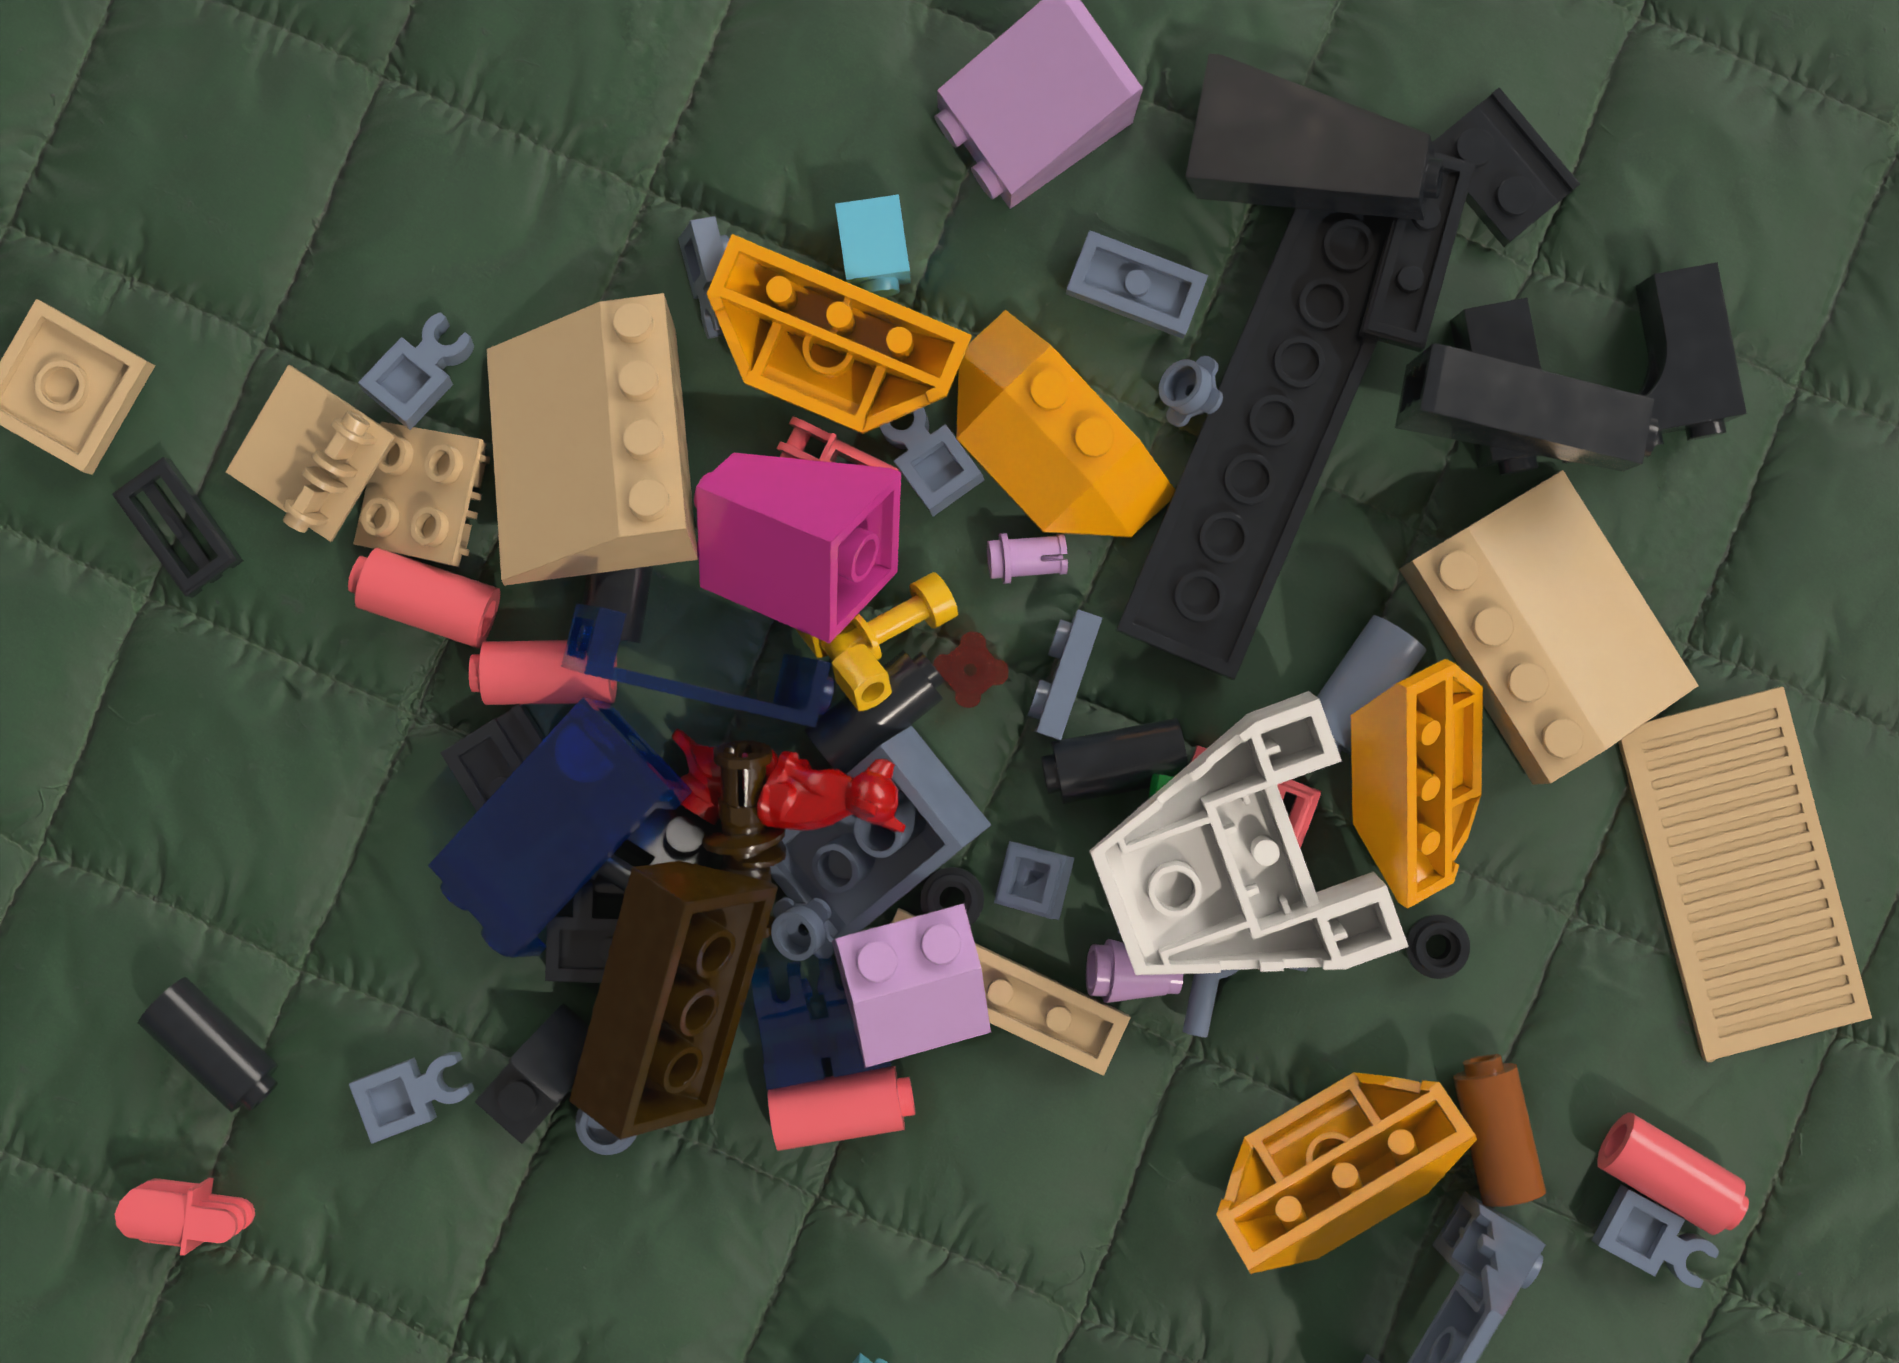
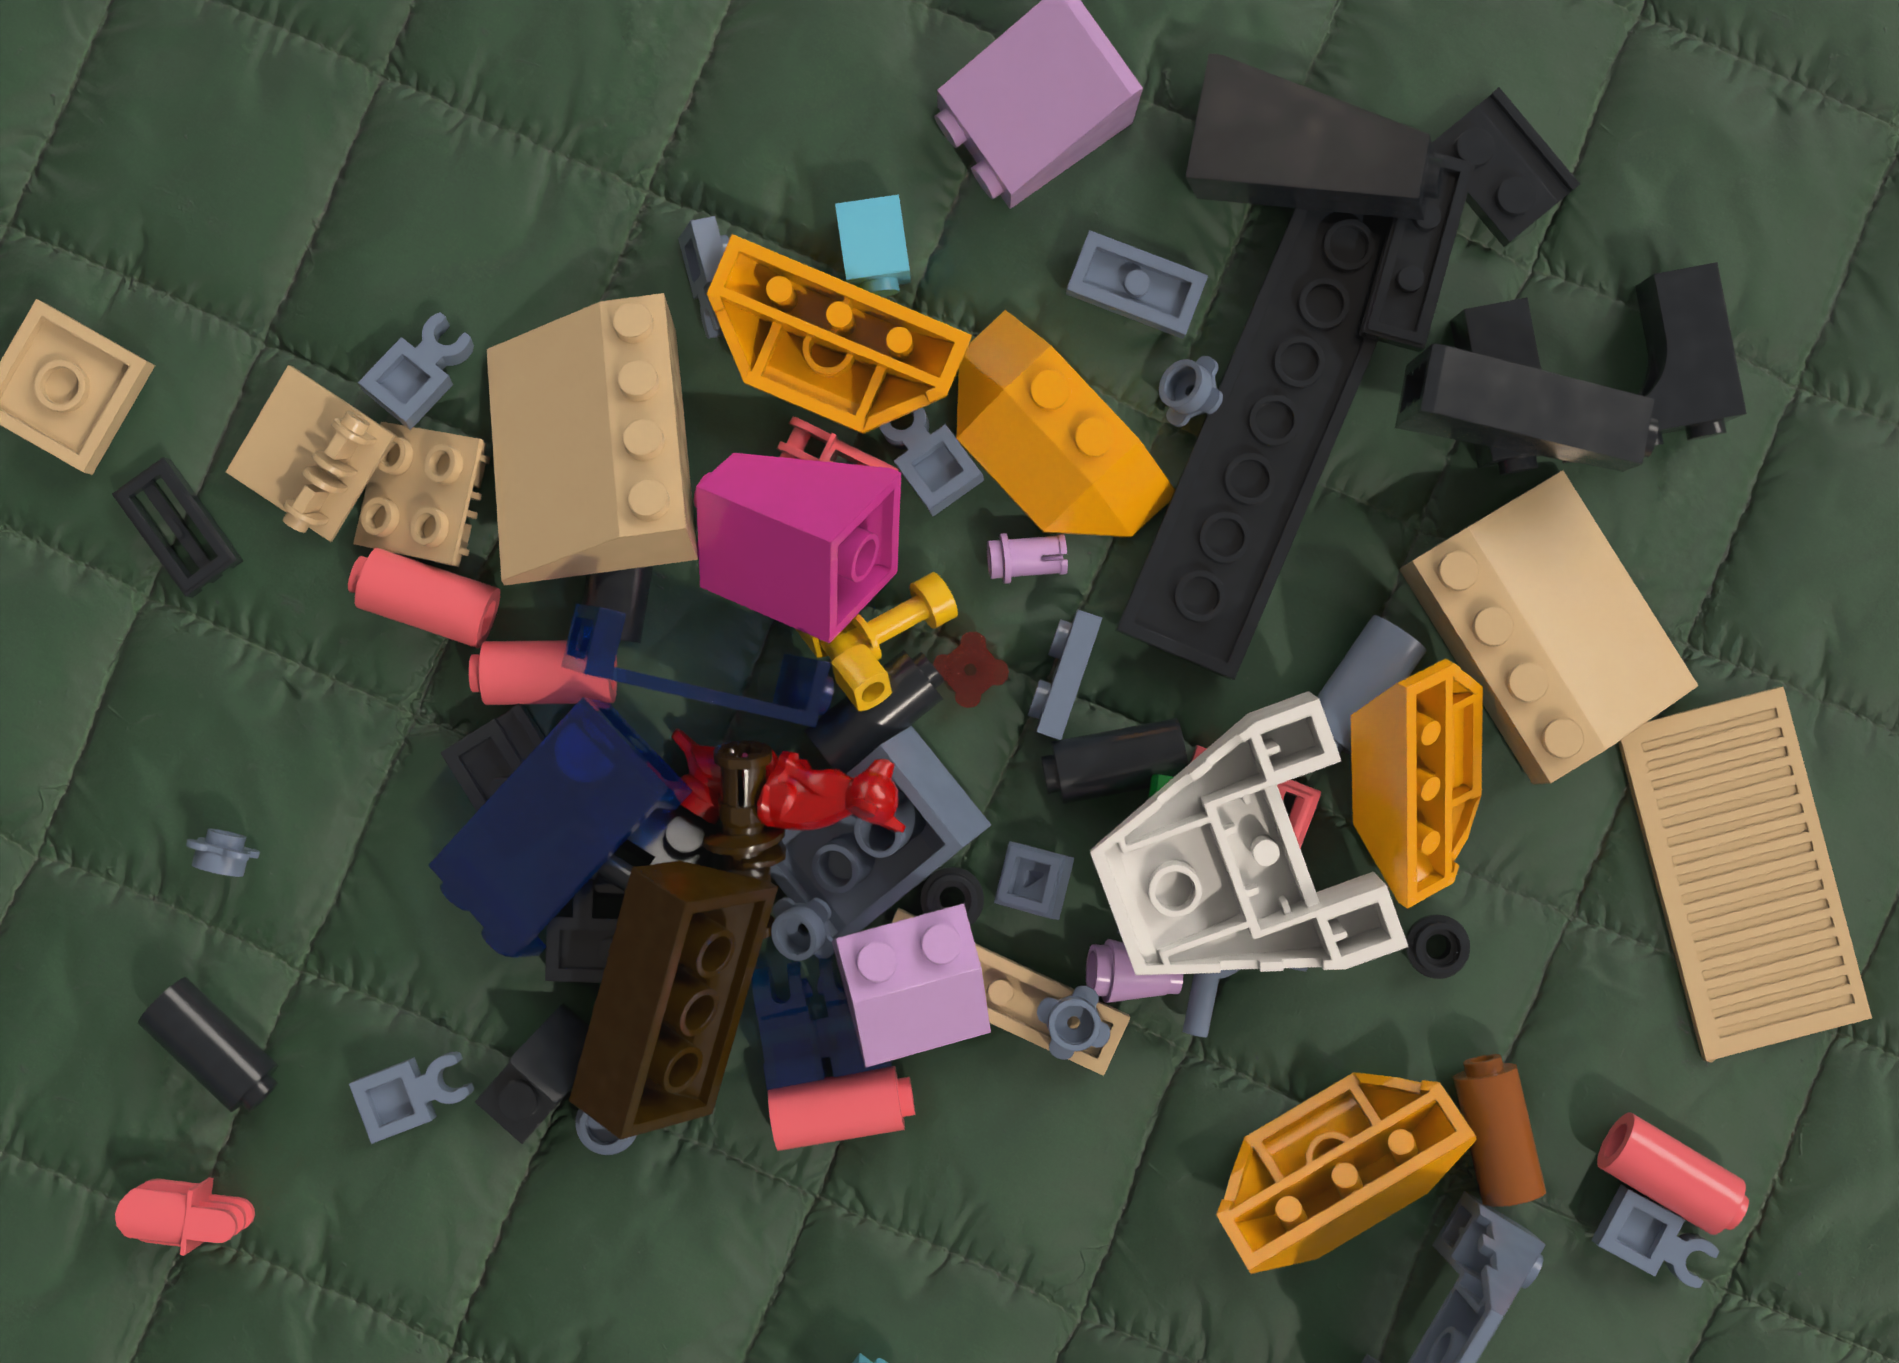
none -> sand blue plate [186,829,260,877]
none -> sand blue plate [1037,985,1110,1060]

